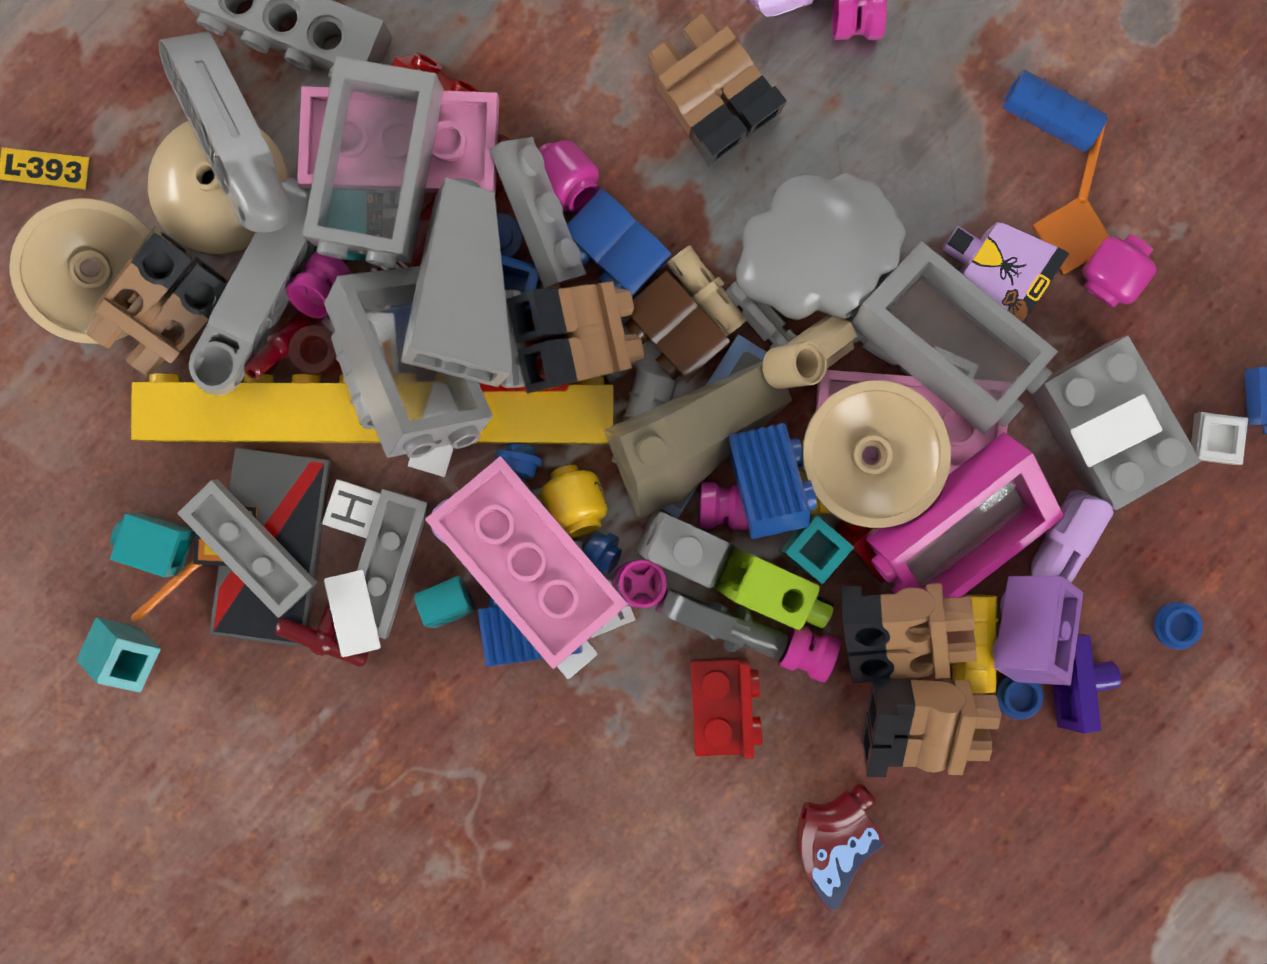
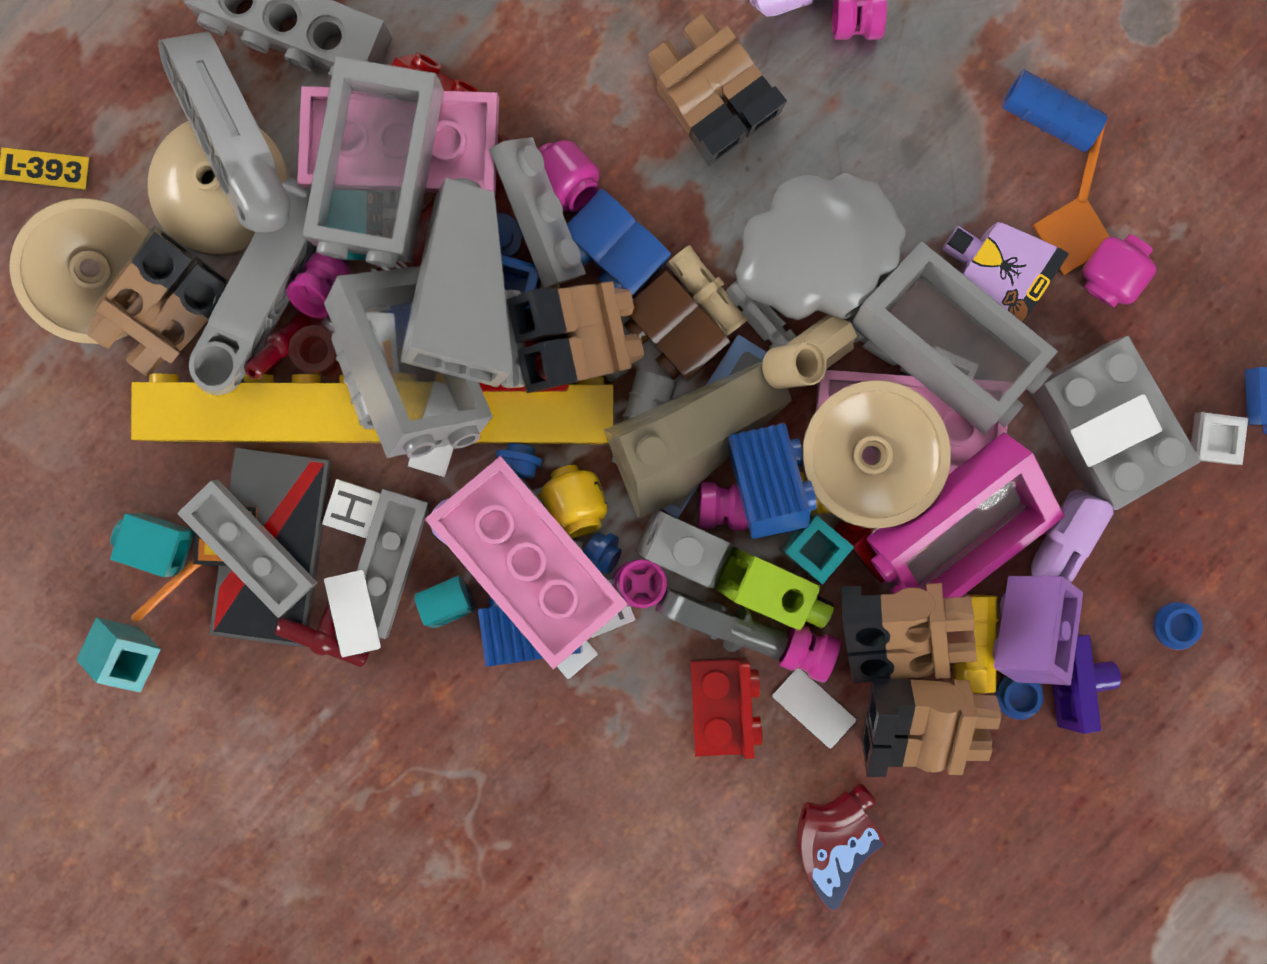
none -> white sticker [773,669,856,749]

